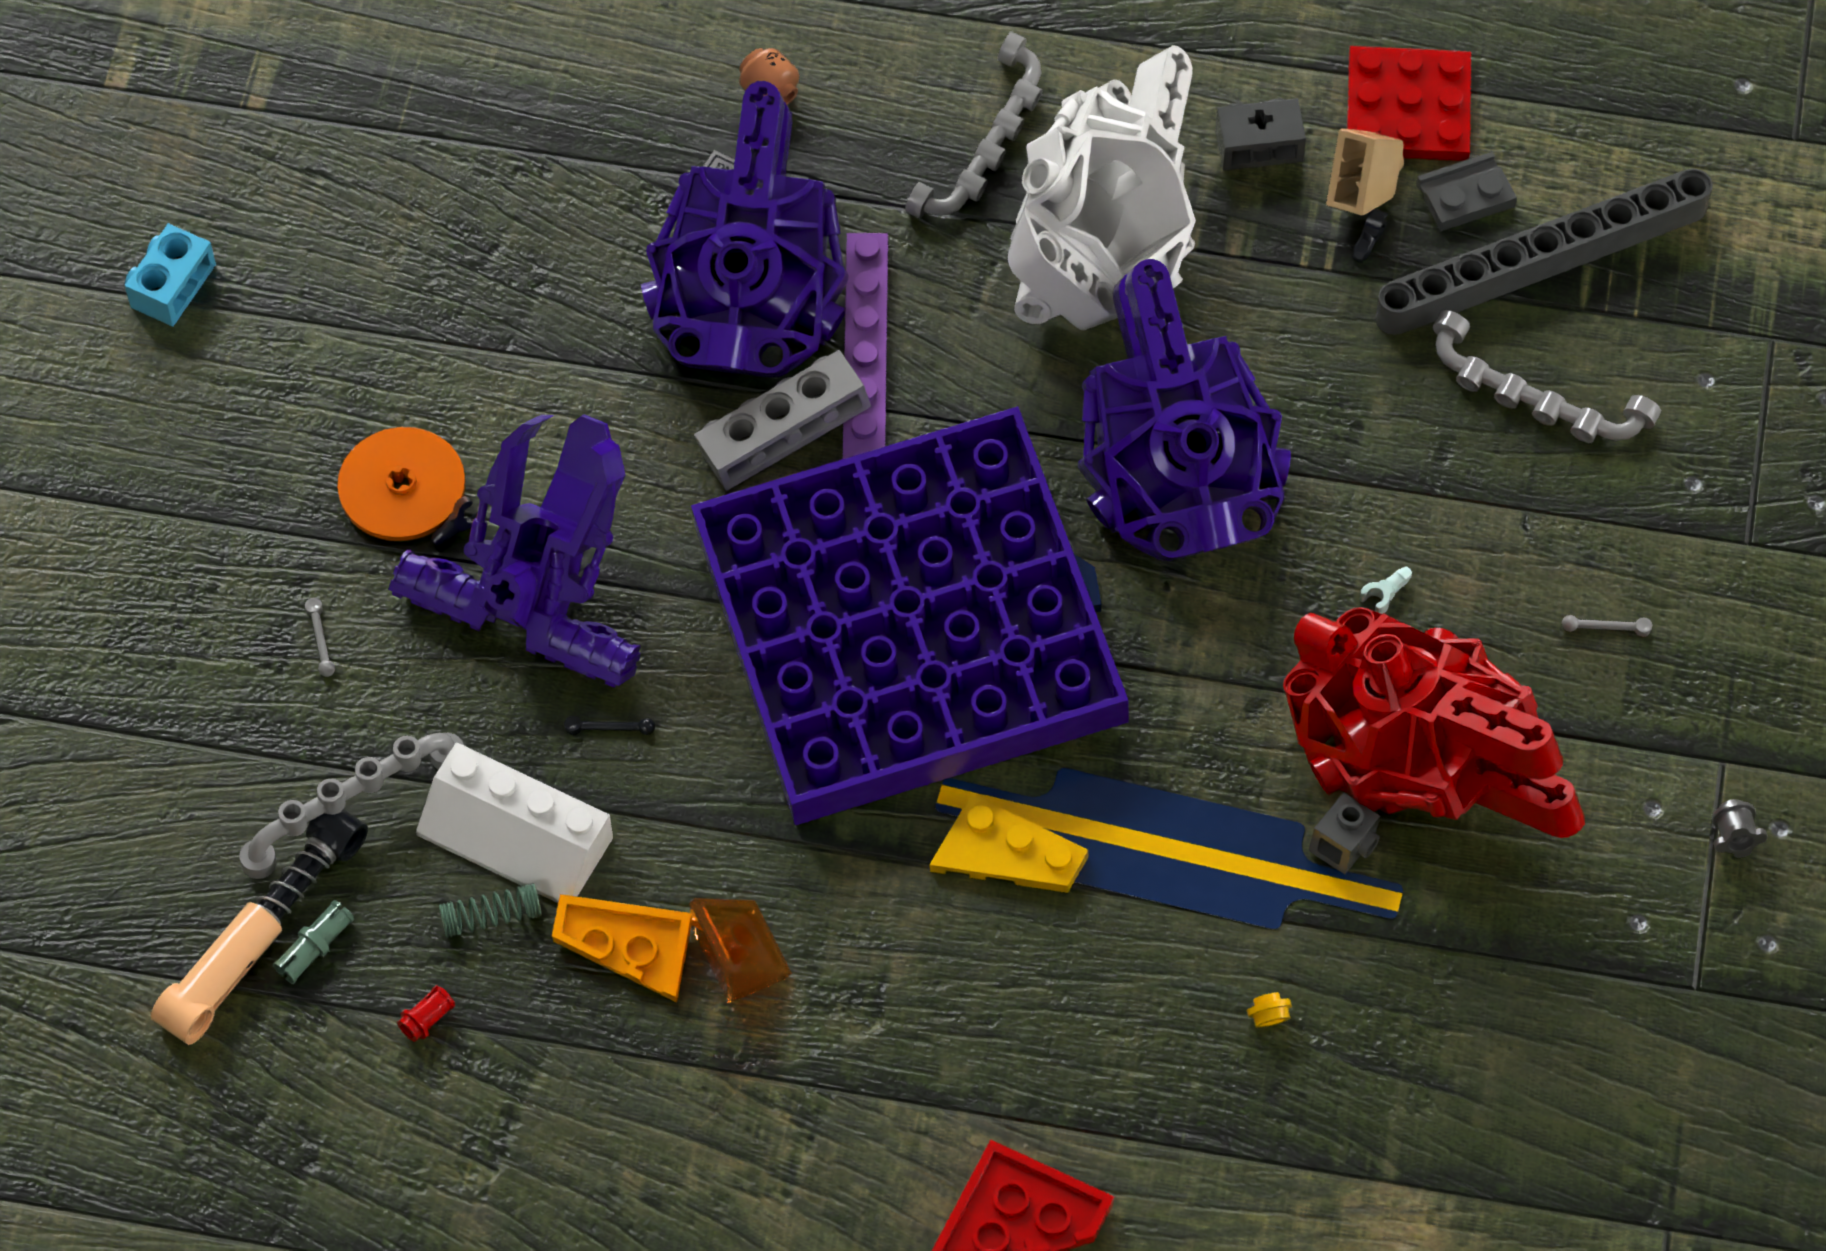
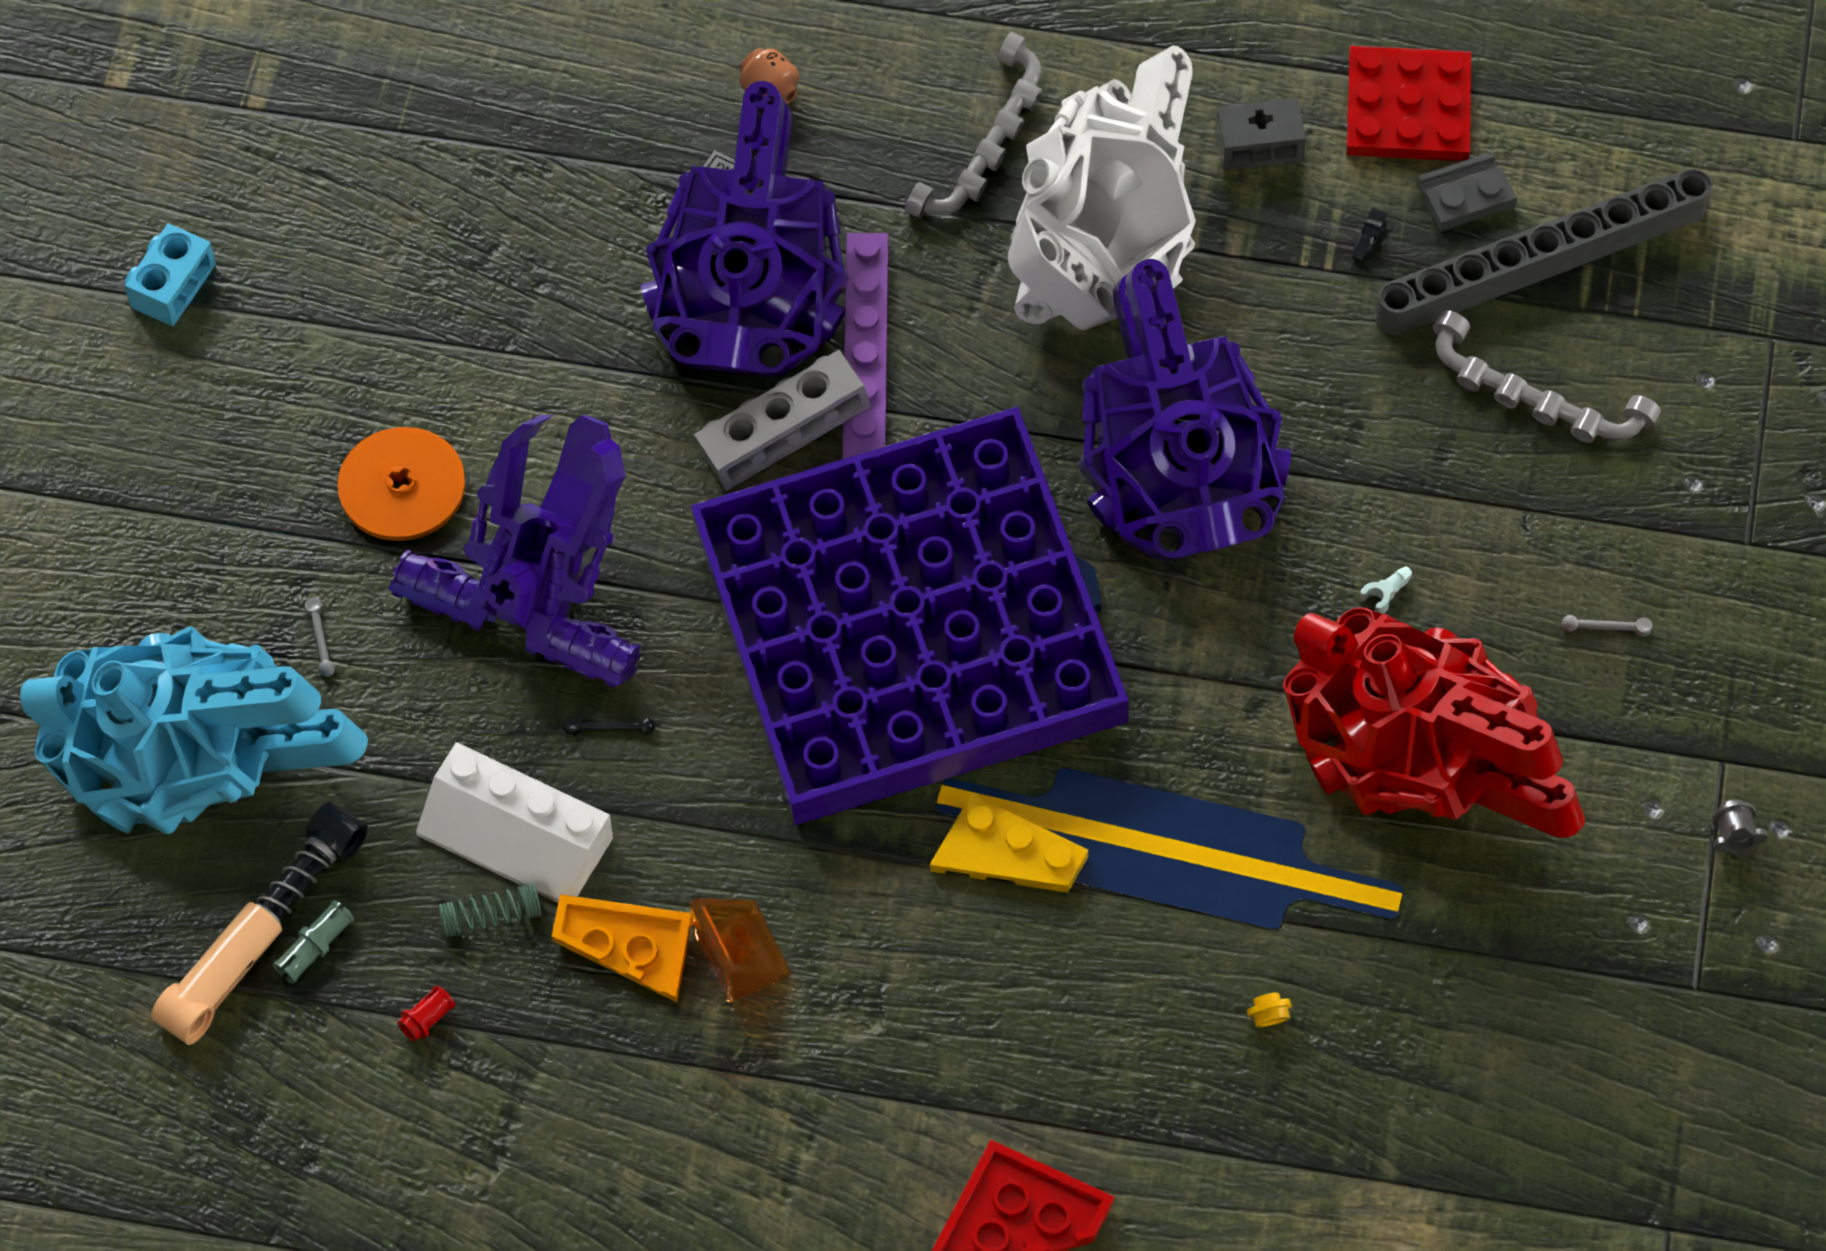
light grey bar [239,732,464,879] -> none
black piece [430,496,478,547] -> none
dark grey brick [1309,793,1380,874] -> none
tan torso [1326,129,1404,215] -> none
none -> medium azure piece [20,627,368,834]

